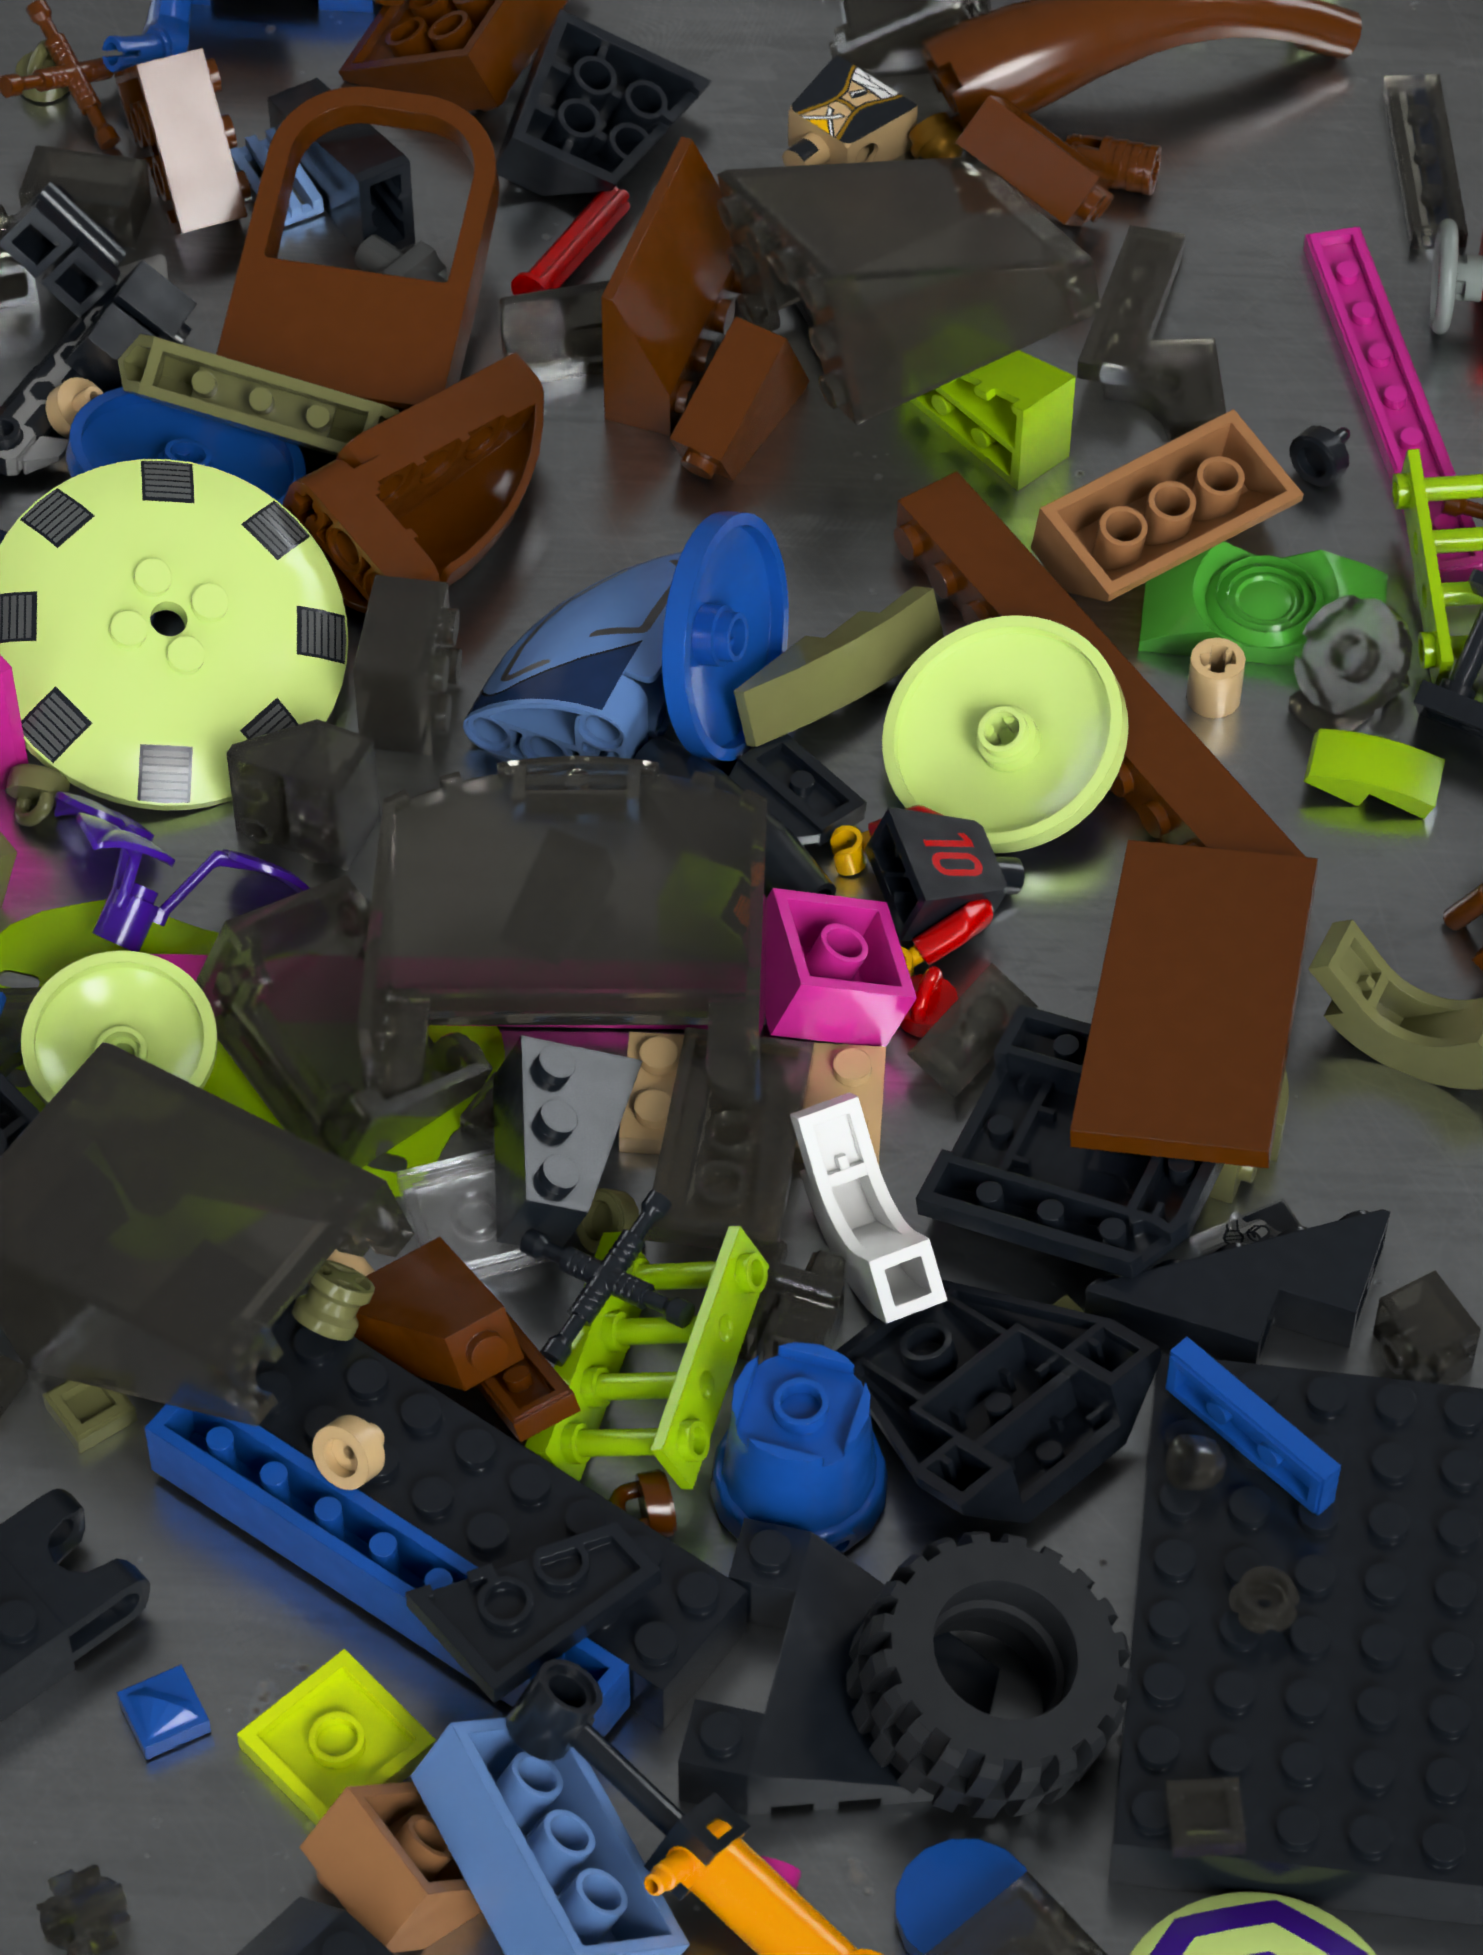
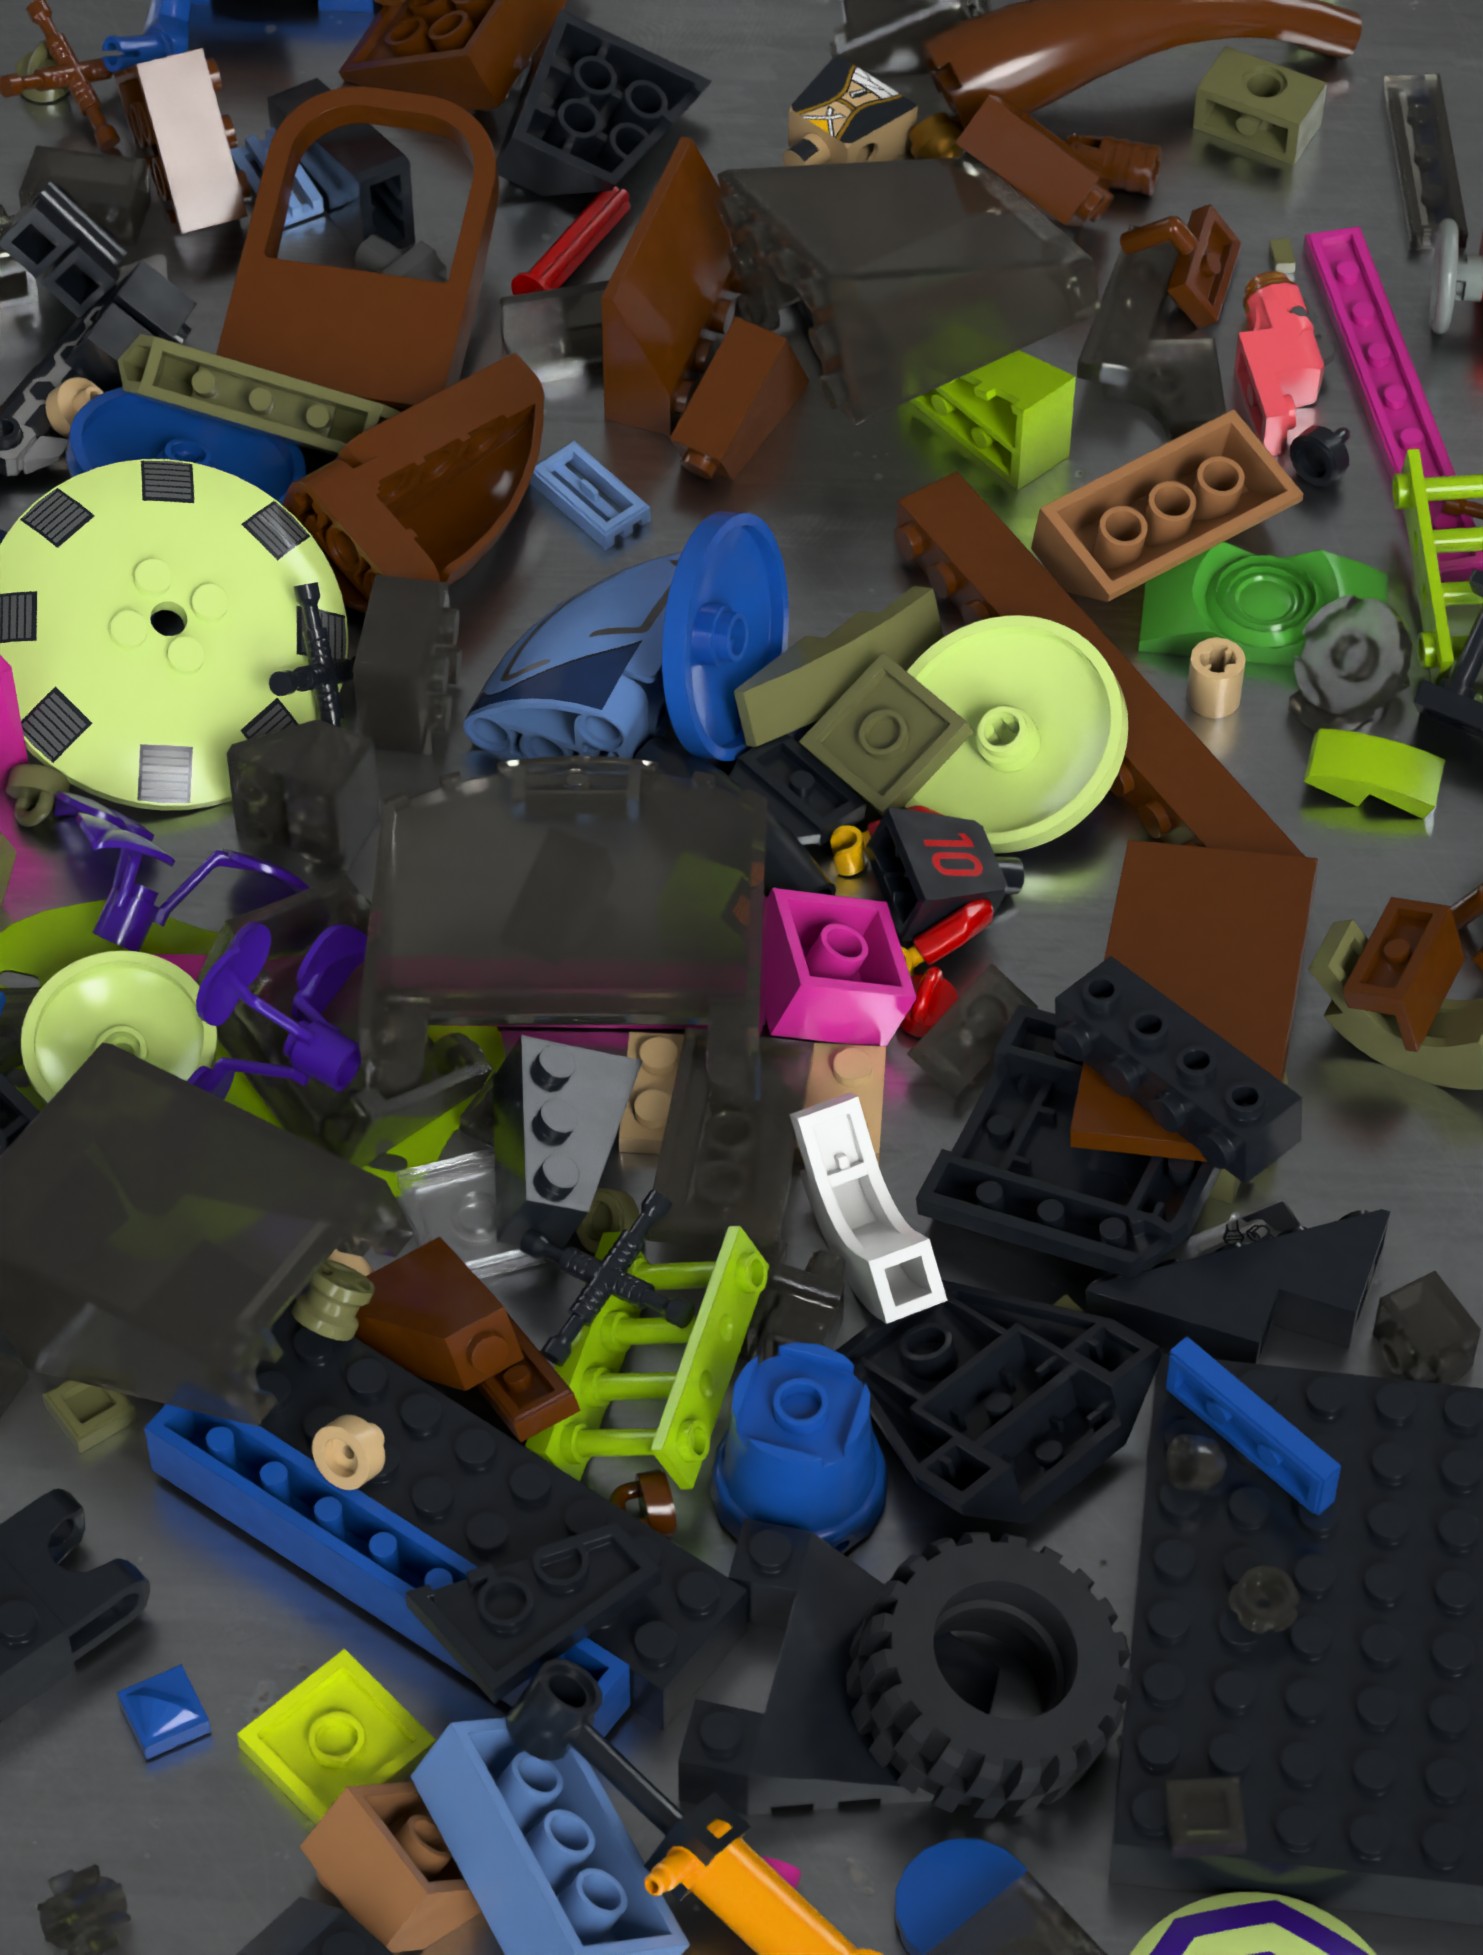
none -> dark purple plant [163,921,379,1178]
none -> black piece [269,582,376,767]
none -> light blue tile [530,441,651,550]
none -> olive plate [799,652,974,817]
none -> black brick [1055,956,1302,1185]
none -> reddish brown plate [1120,204,1242,329]
none -> olive brick [1193,46,1327,165]
none -> coral plate [1234,271,1335,456]
none -> olive piece [1269,238,1296,274]
none -> reddish brown panel [1343,897,1465,1052]

